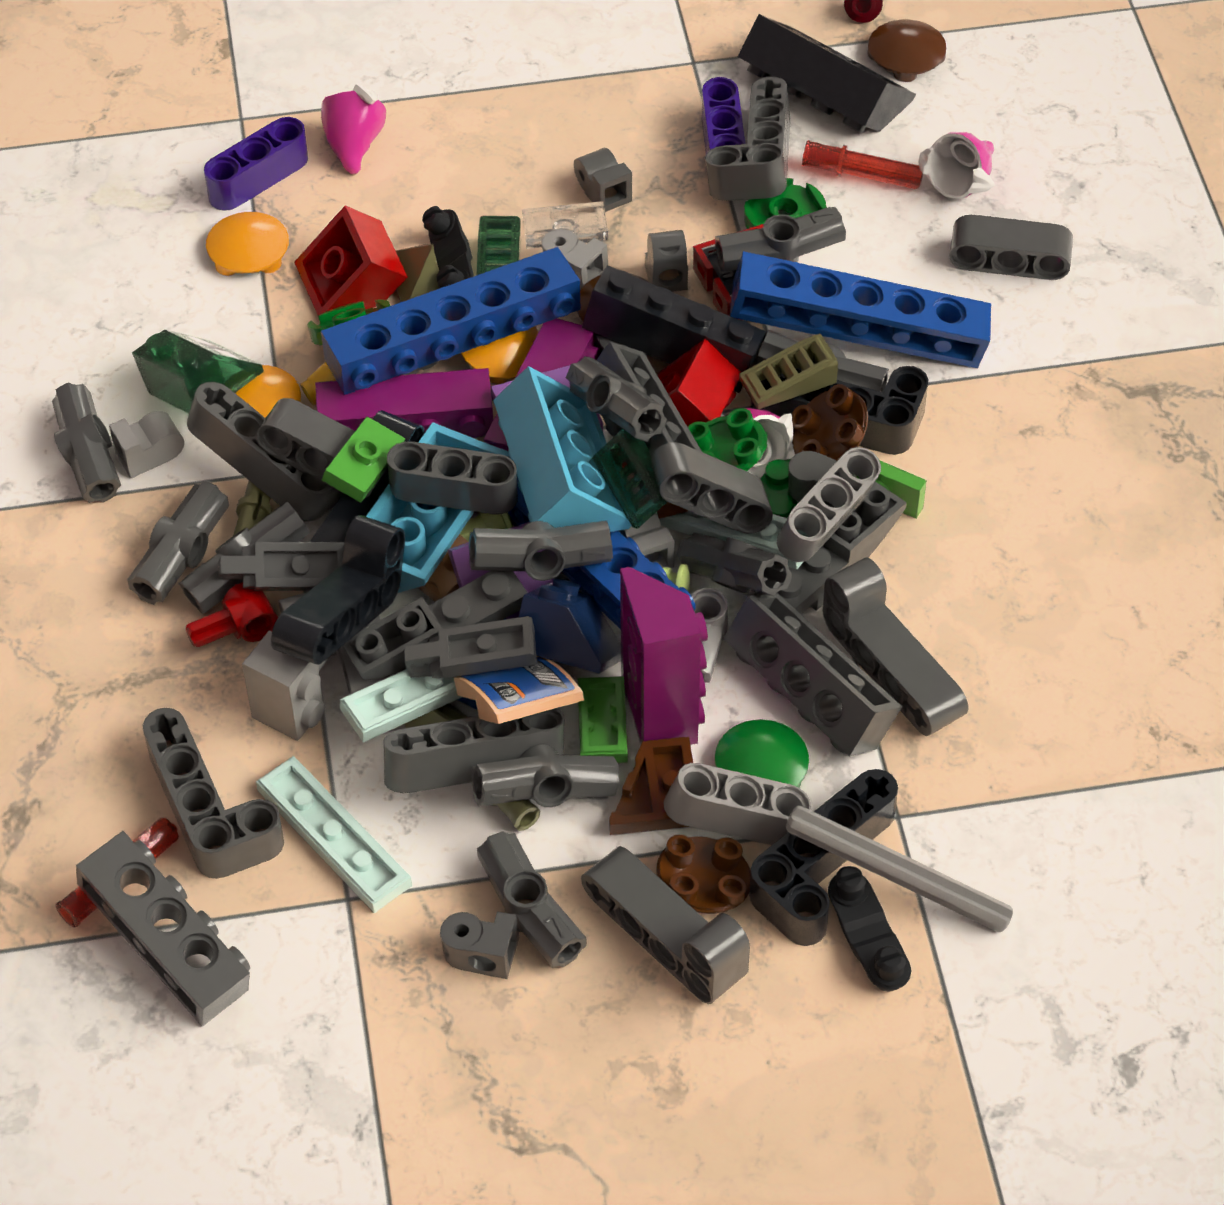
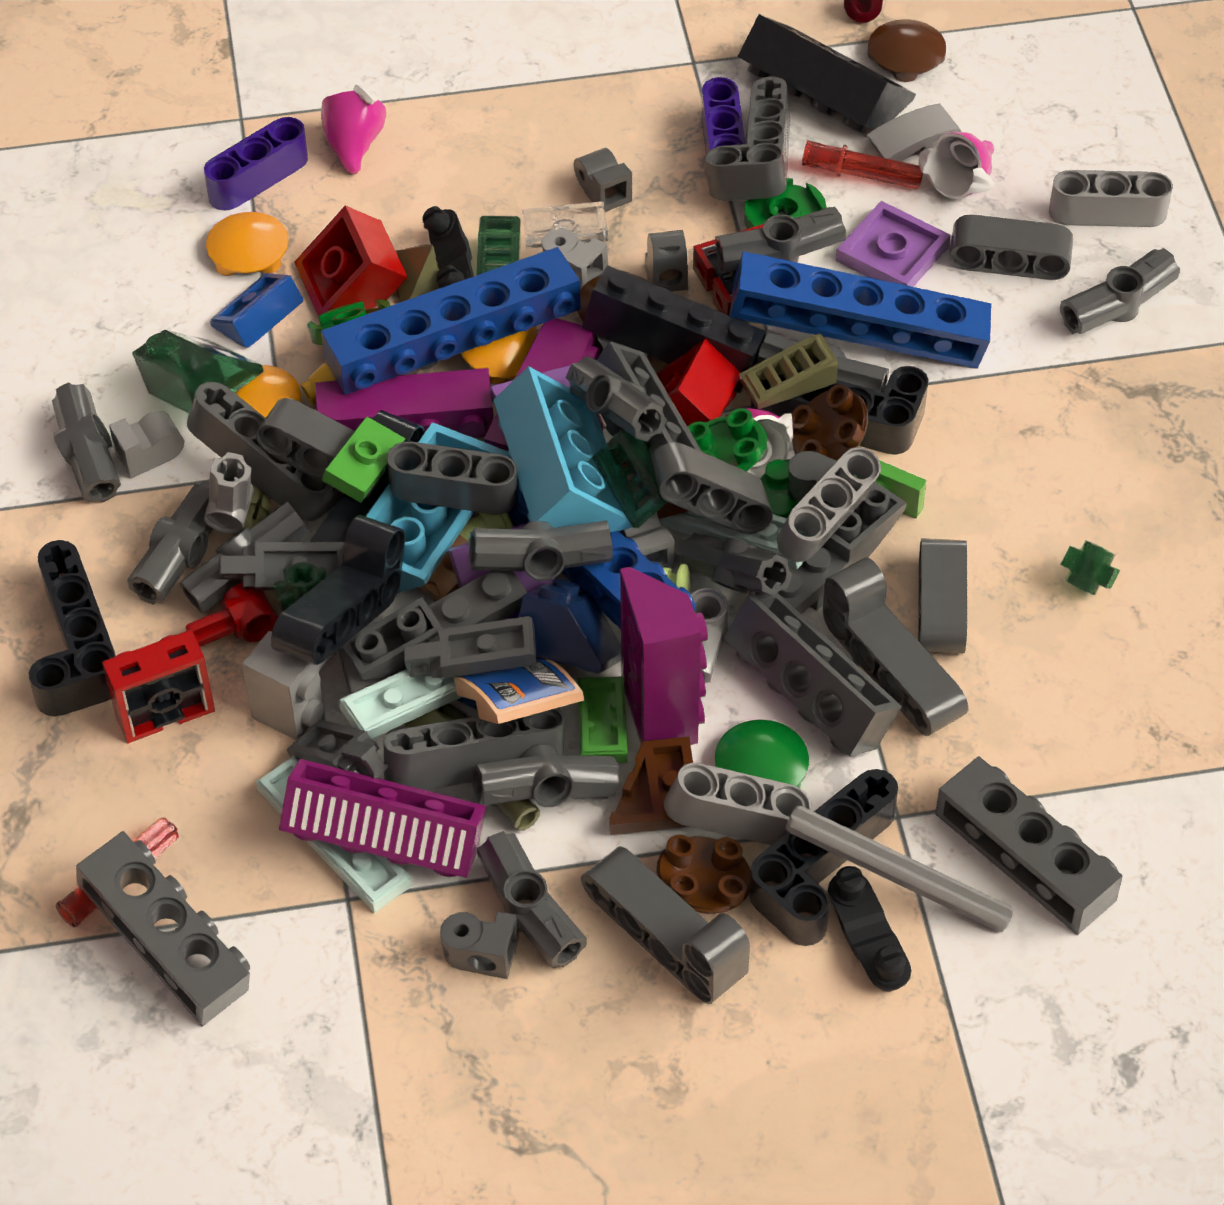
dark grey beam [143,708,284,879] -> none
none -> black beam [29,540,116,717]
none -> piece [102,629,215,744]
none -> light grey piece [204,452,254,534]
none -> blue slope [209,273,303,348]
none -> clear green gear [274,562,327,612]
none -> magenta brick [279,759,487,878]
none -> dark grey hinge [287,720,388,779]
none -> medium lavender tile [836,201,951,287]
none -> light grey slope [867,103,961,169]
none -> dark grey beam [918,538,967,653]
none -> dark grey brick [935,756,1123,935]
none -> light grey beam [1048,170,1173,227]
none -> dark grey piece [1060,248,1180,334]
none -> clear green gear [1060,540,1120,595]

